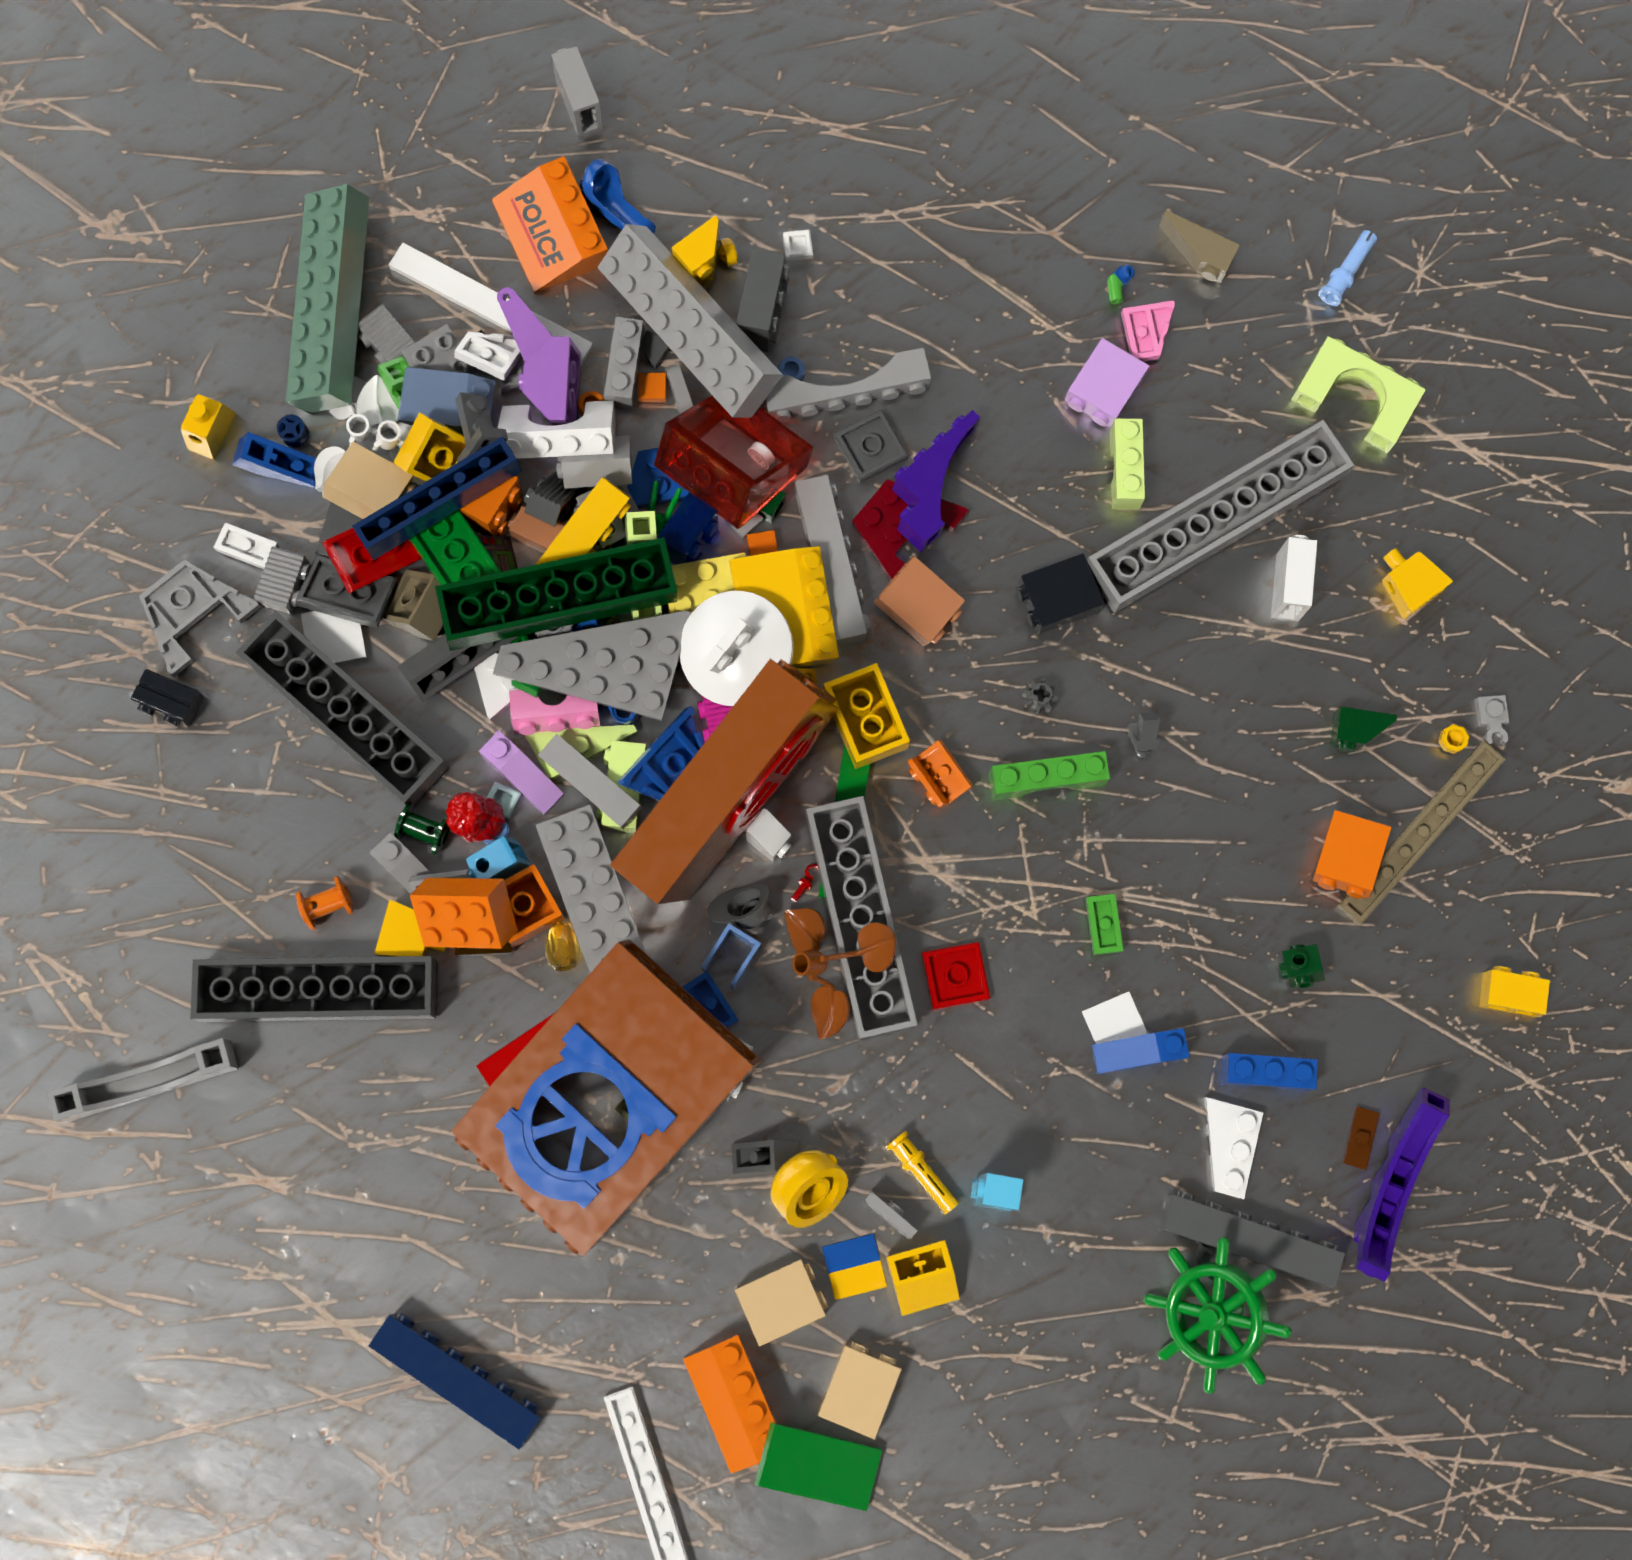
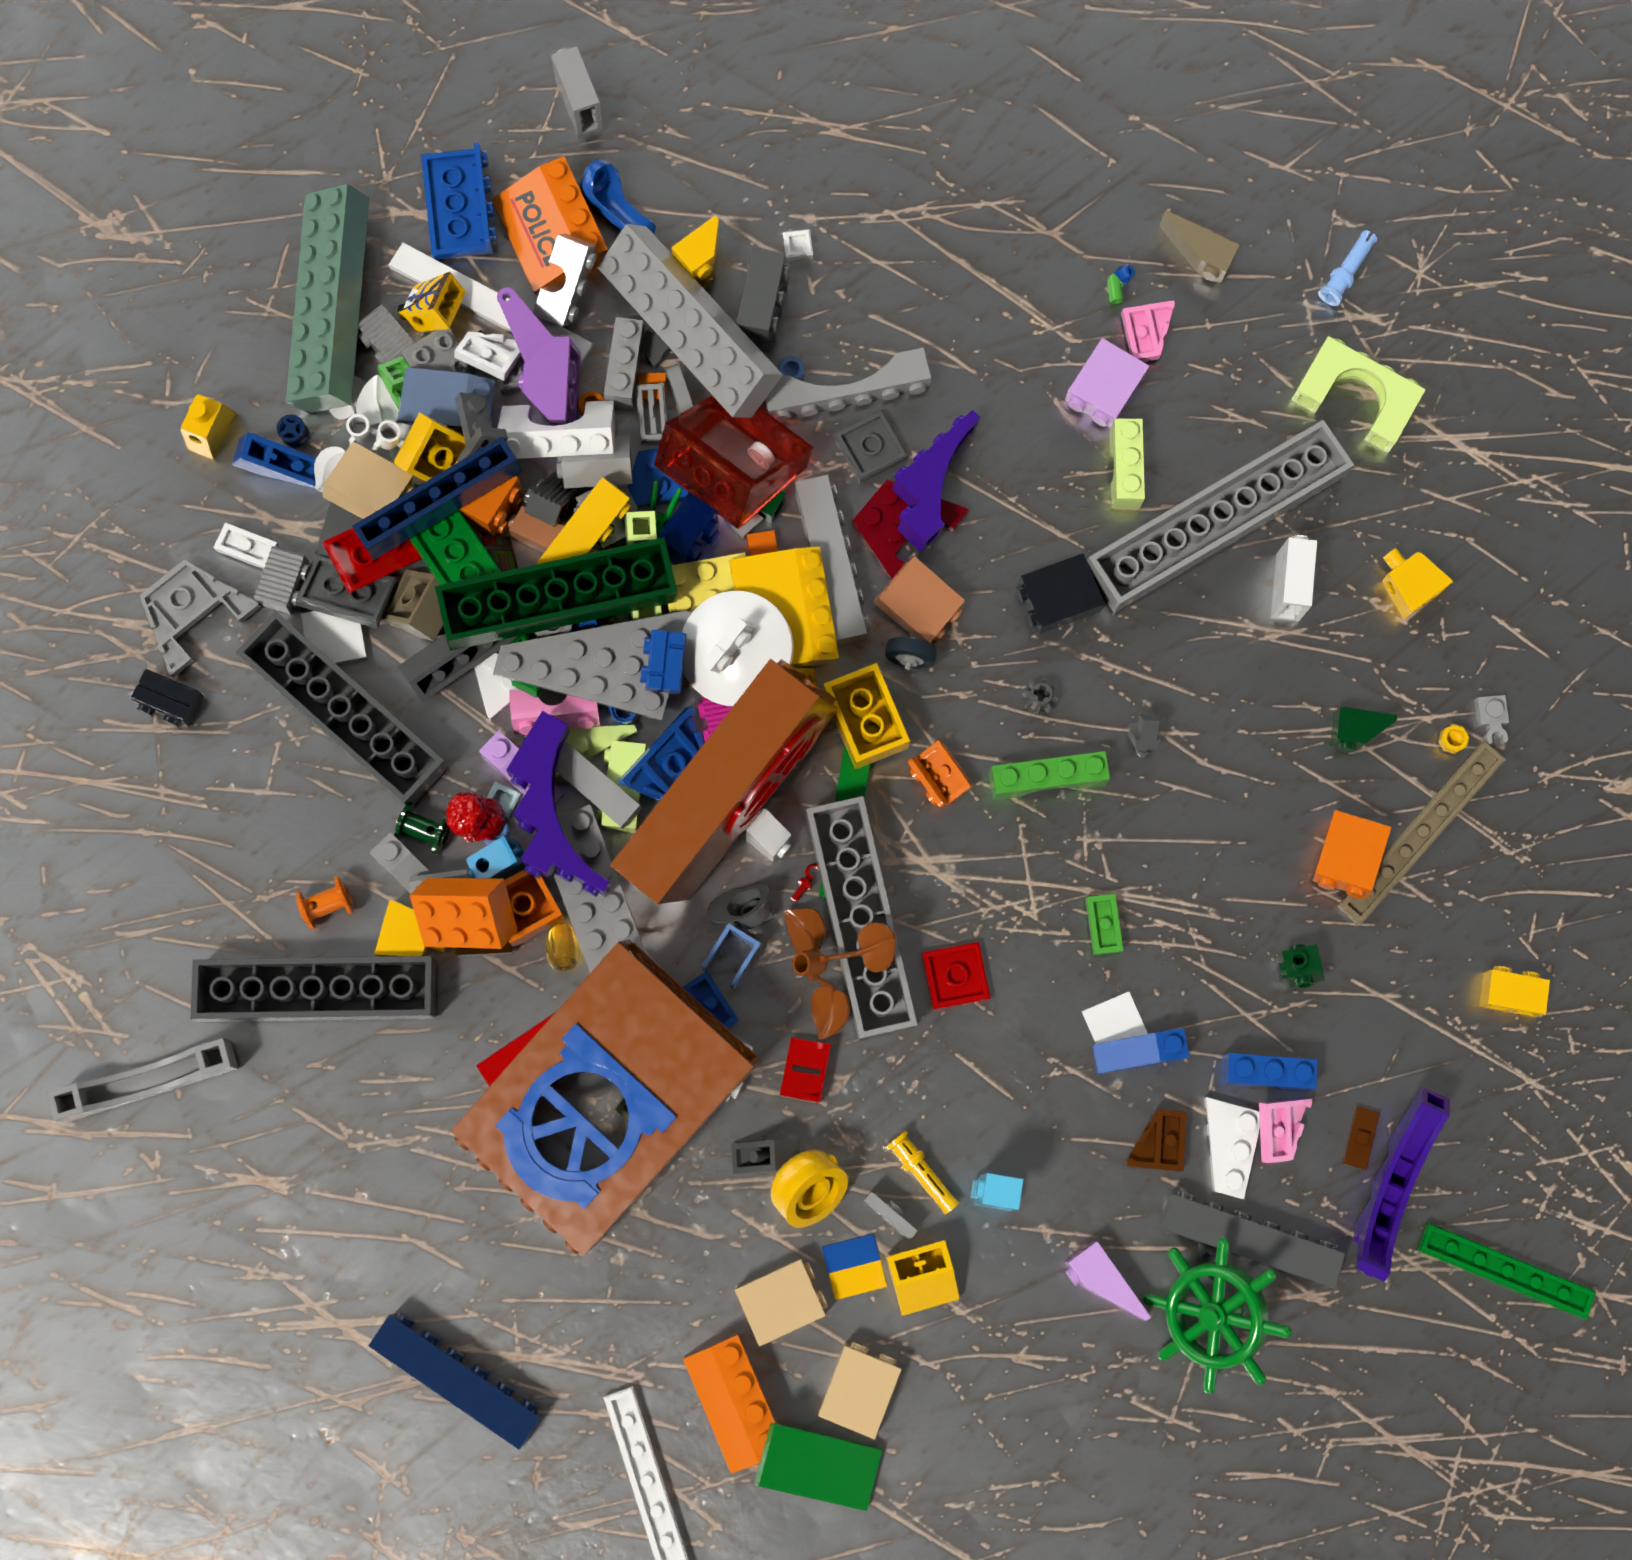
yellow tile [718,237,738,267] -> none
none -> yellow torso [398,272,466,332]
none -> blue bracket [421,142,497,260]
none -> dark purple arch [506,710,612,897]
none -> arch [533,233,596,327]
none -> light grey tile [636,383,668,442]
none -> blue brick [640,630,687,694]
none -> red piece [780,1037,831,1103]
none -> black wheel [885,636,937,670]
none -> lavender slope [1065,1241,1151,1321]
none -> reddish brown wing [1125,1109,1187,1172]
none -> bright pink wing [1259,1097,1312,1163]
none -> green tile [1416,1223,1596,1320]

